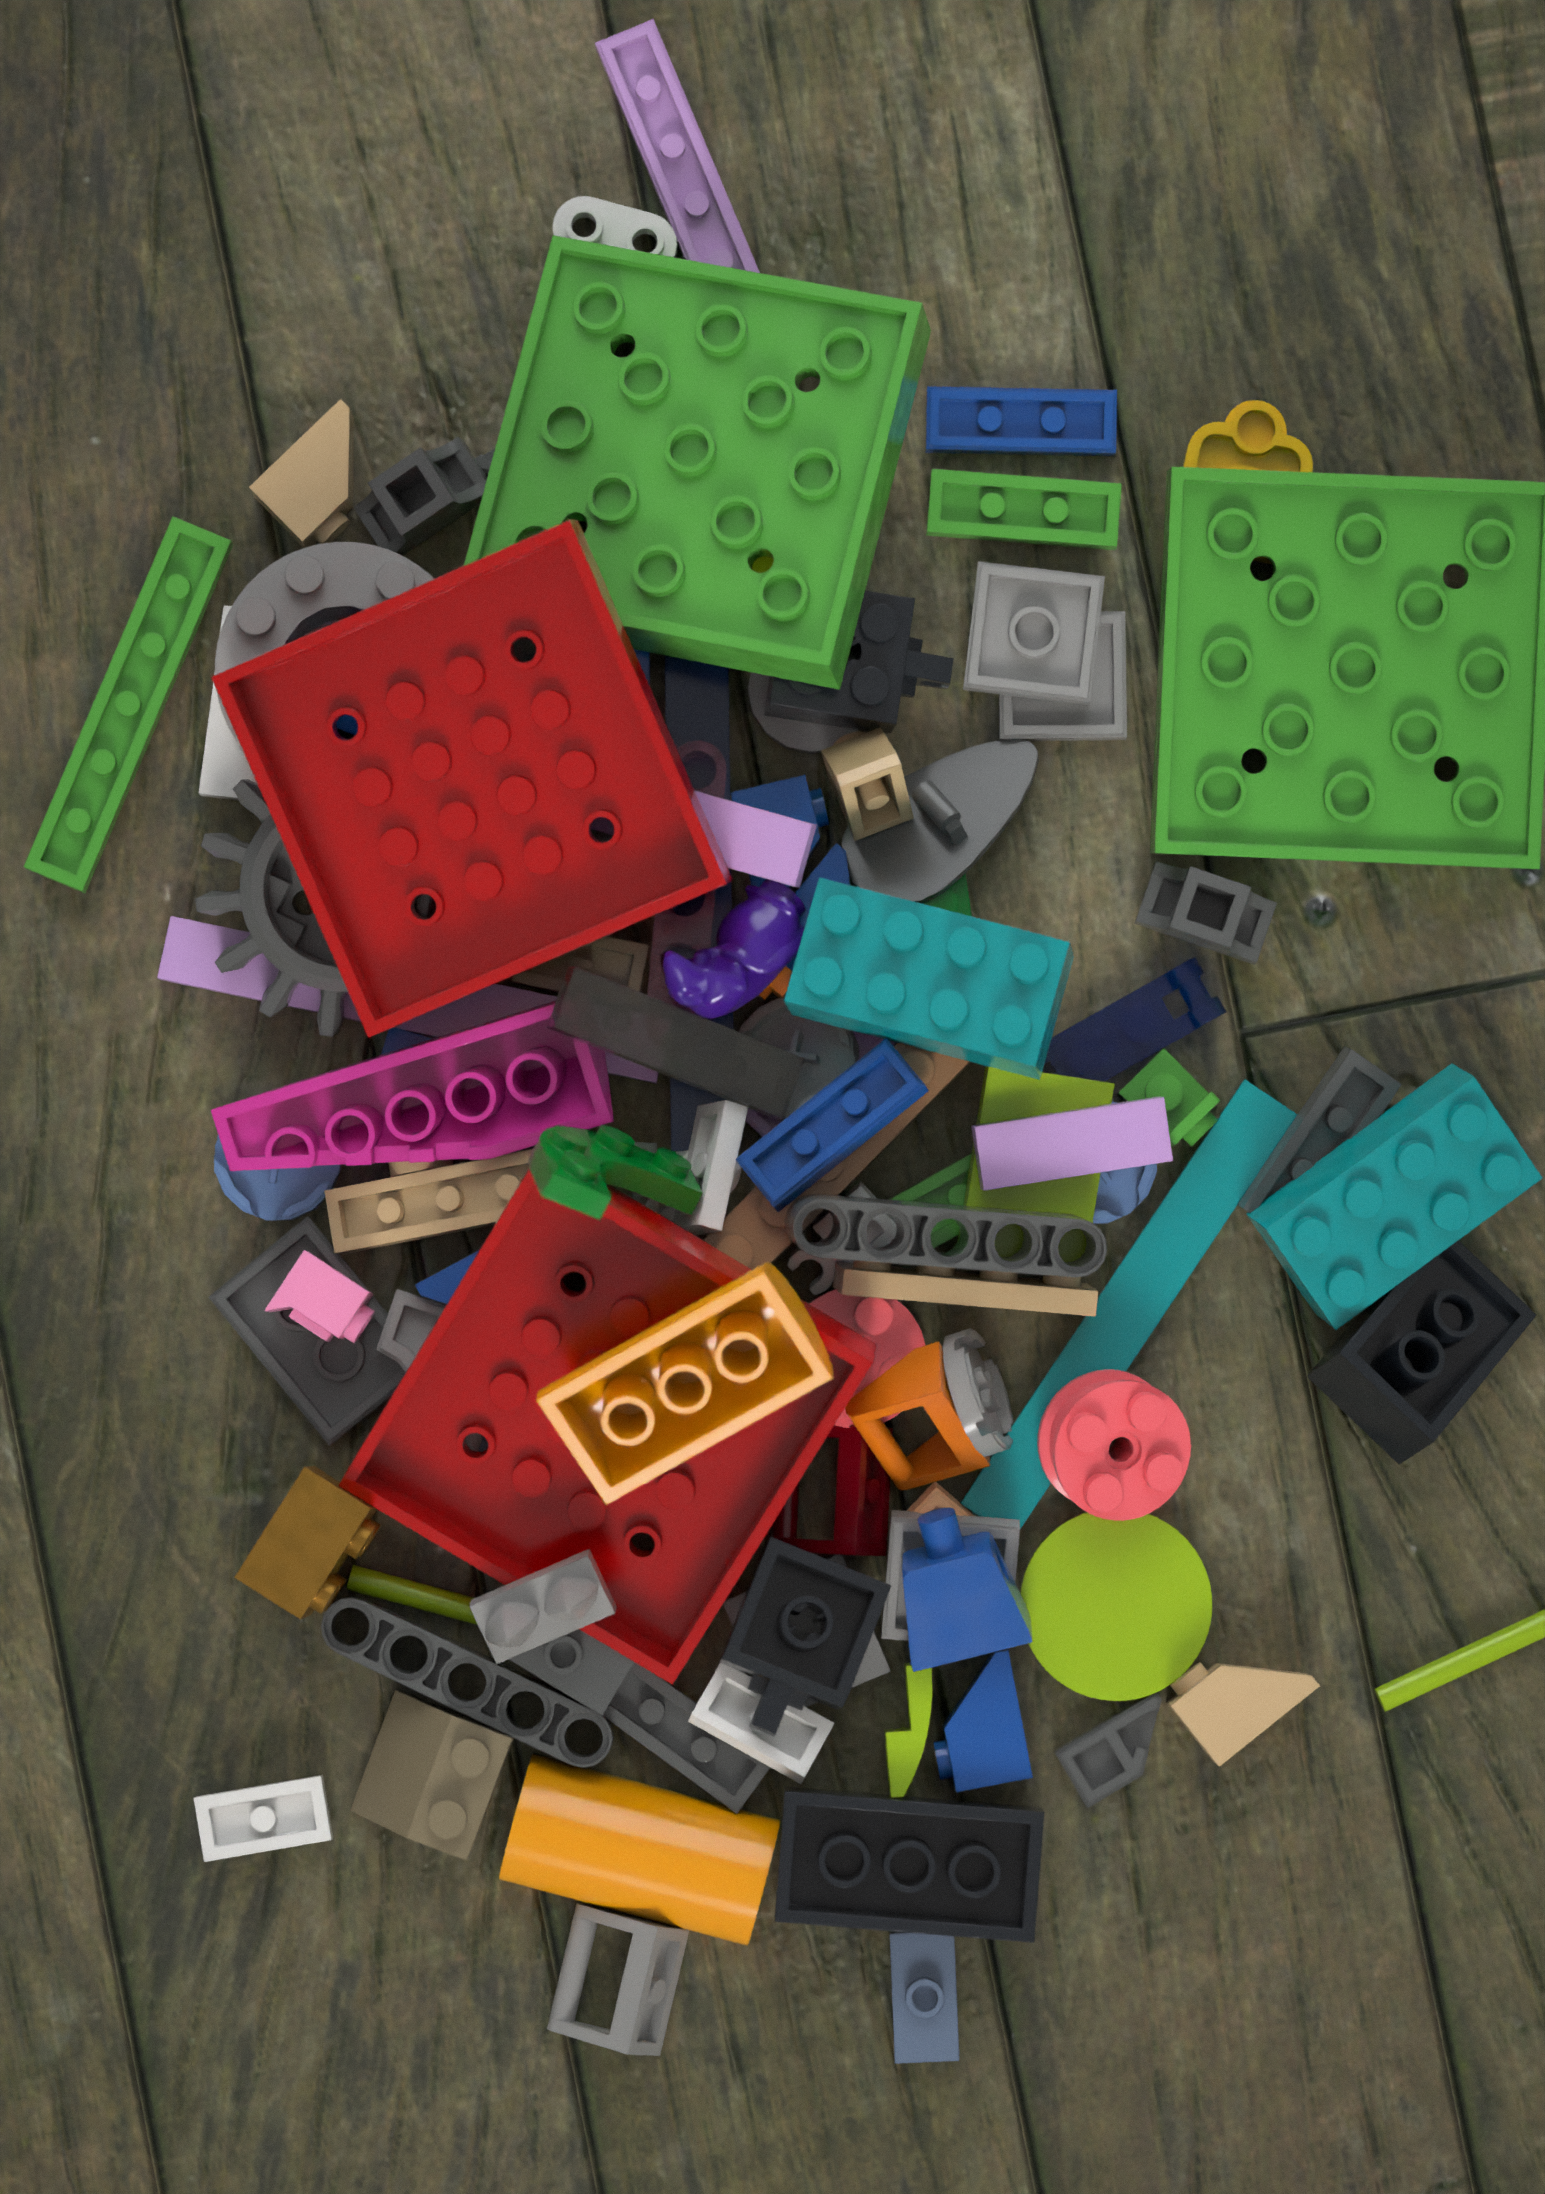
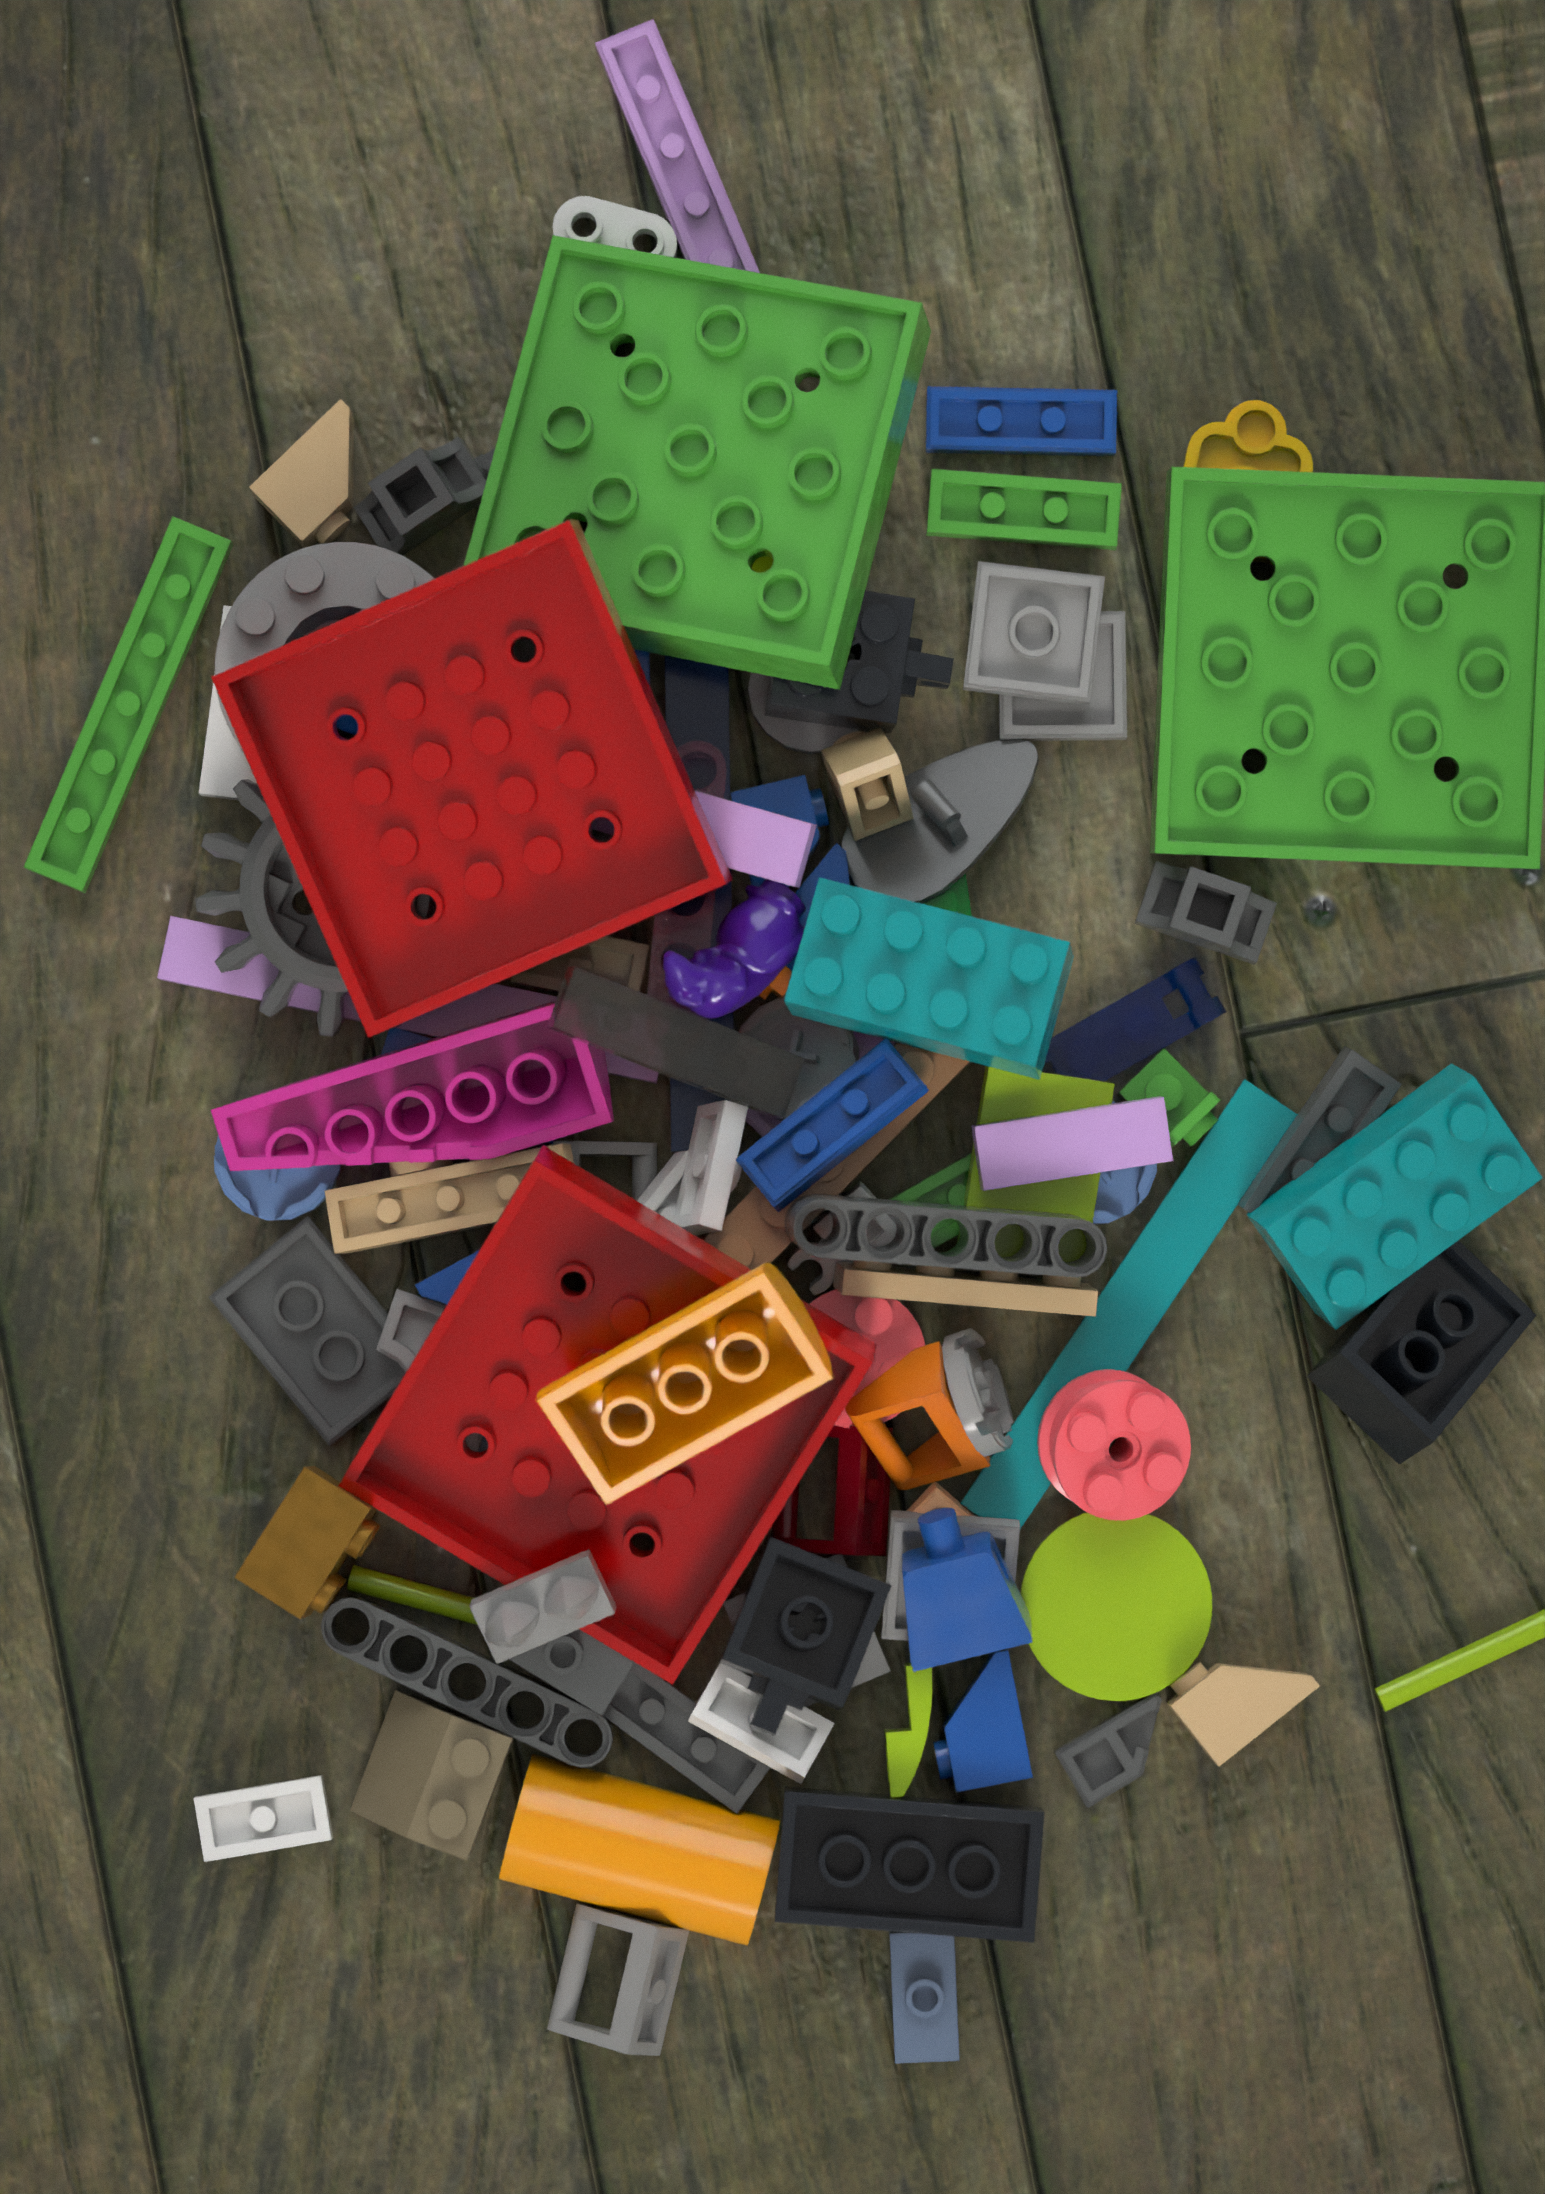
bright pink window [264,1250,375,1343] -> none
green plate [528,1125,703,1220] -> none

